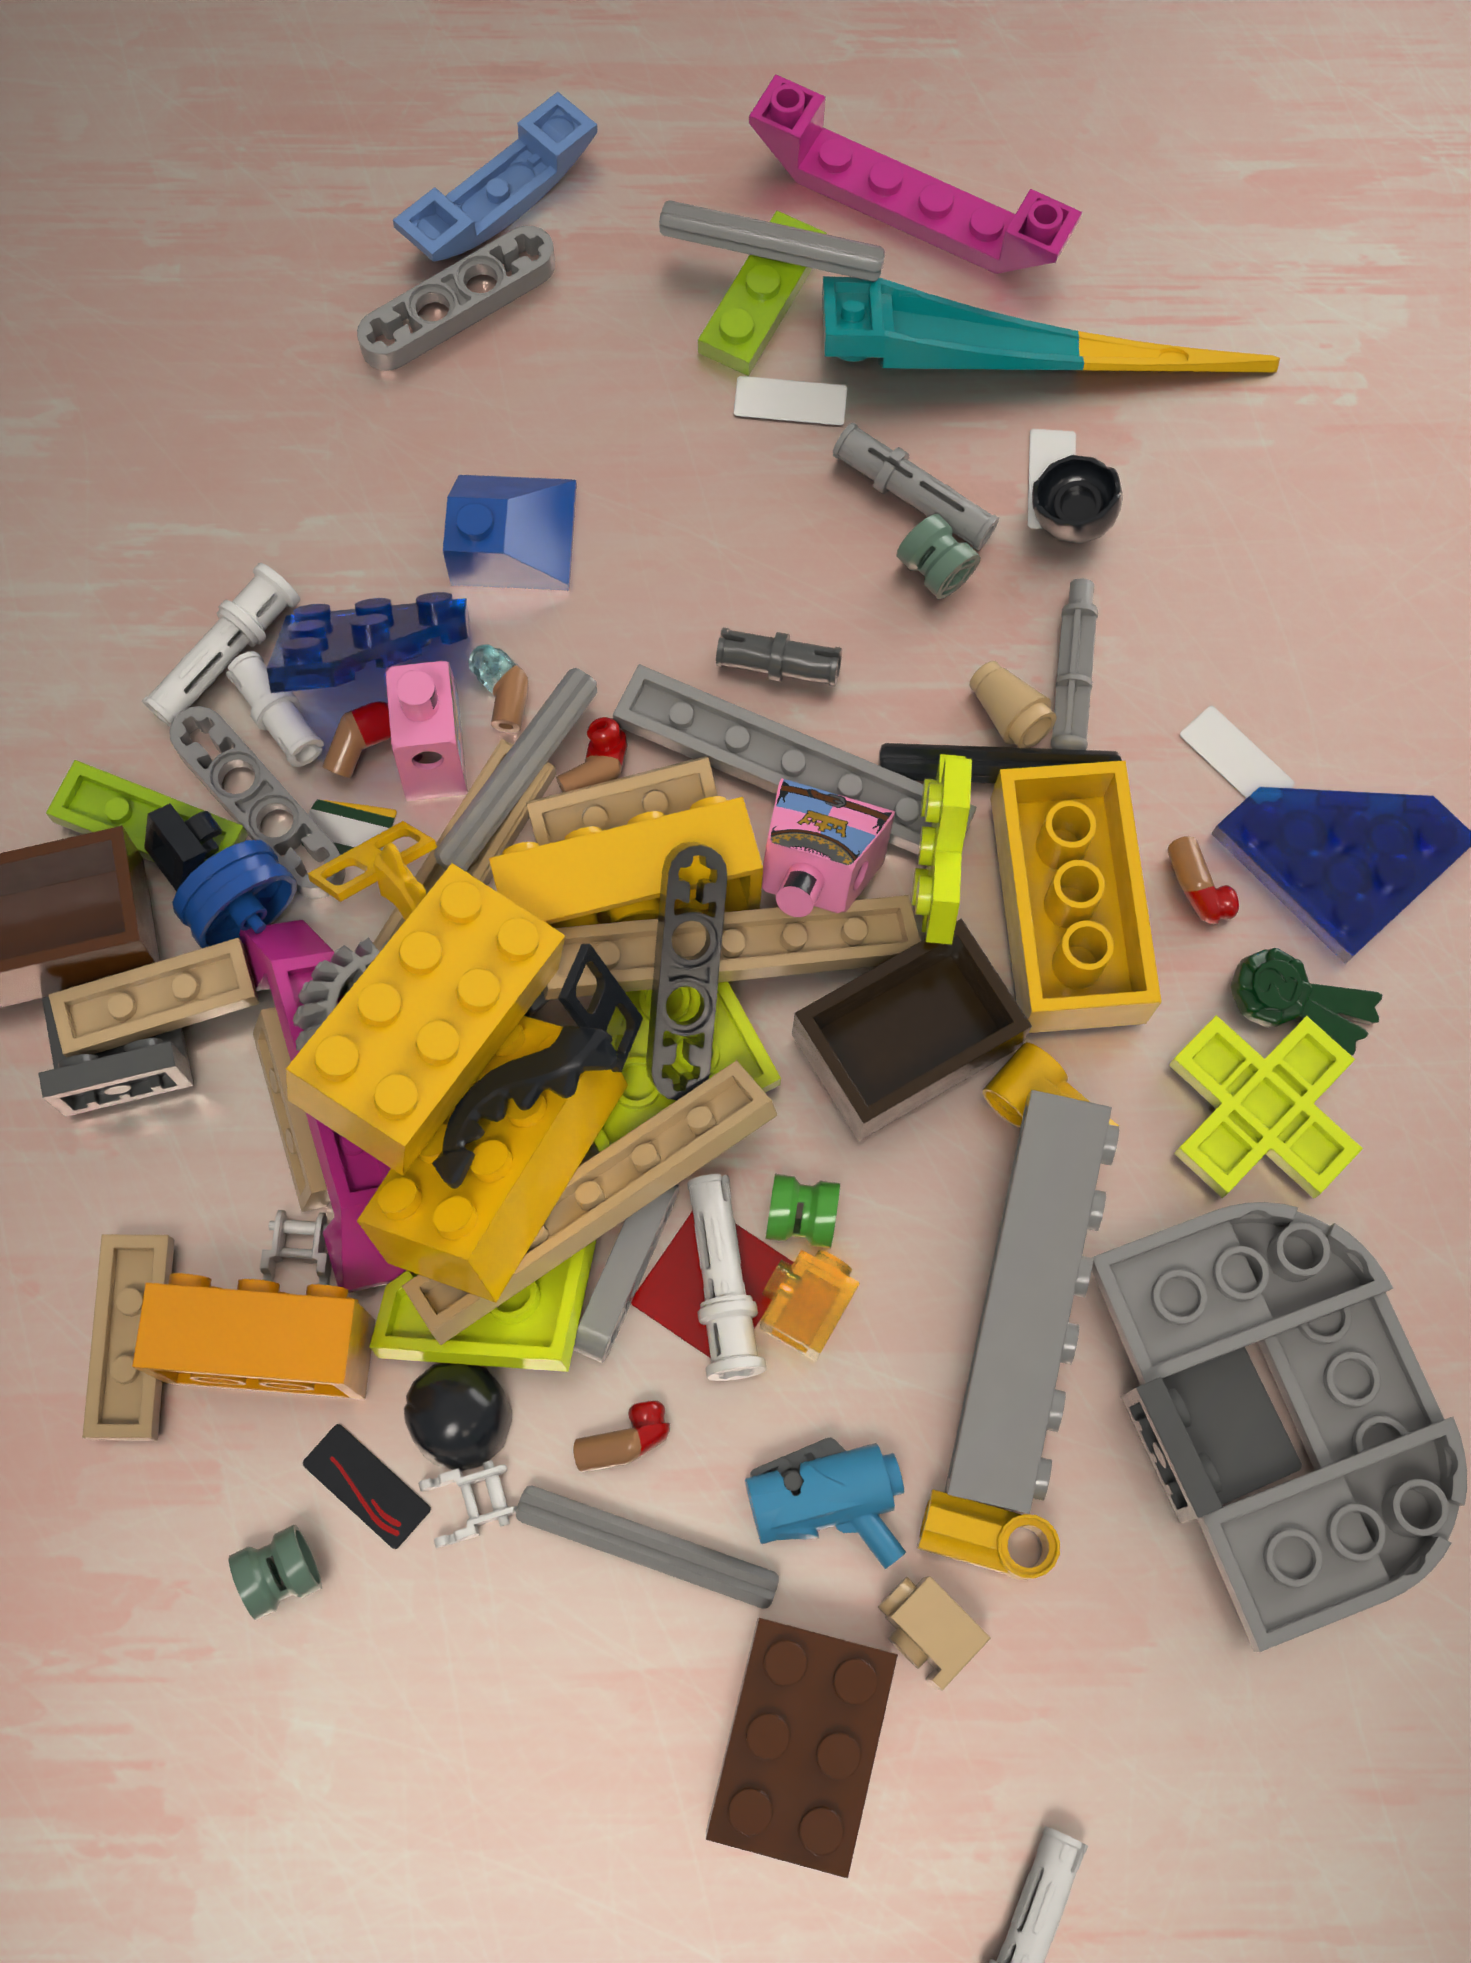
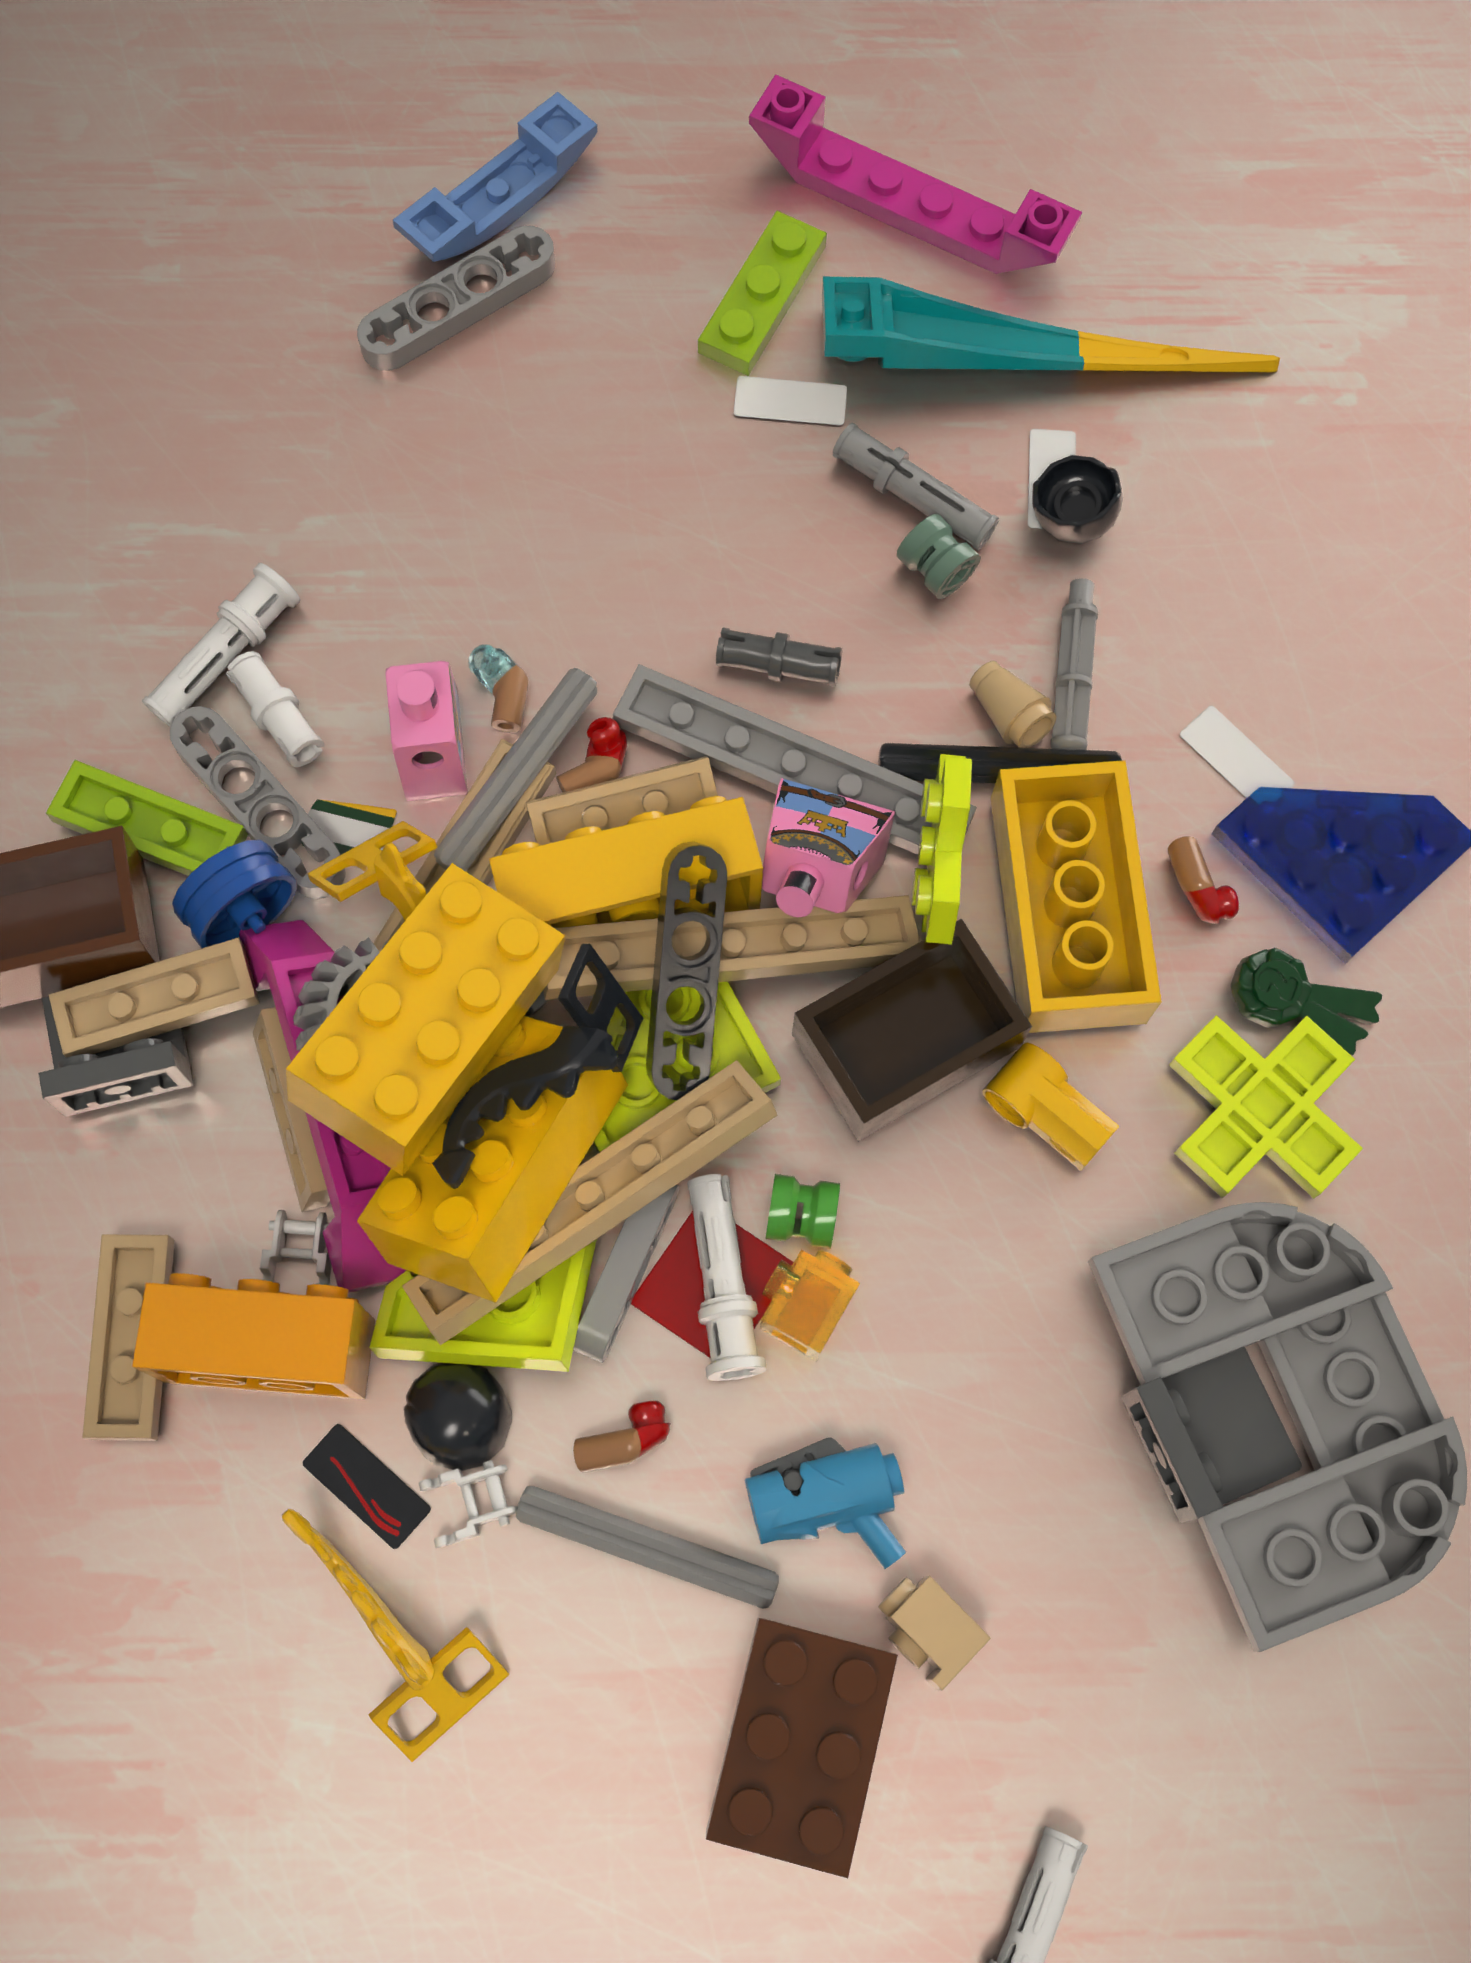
black tile [144,803,222,892] -> none
sand green wheel [228,1525,322,1620] -> none
clear blue plate [267,592,470,693] -> none
arm [322,701,391,778] -> none
blue slope [443,475,577,591] -> none
light grey axle [659,200,885,282] -> none
yellow piece [917,1489,1060,1580] -> none
light grey brick [945,1090,1119,1514] -> none
none -> yellow piece [282,1509,510,1762]

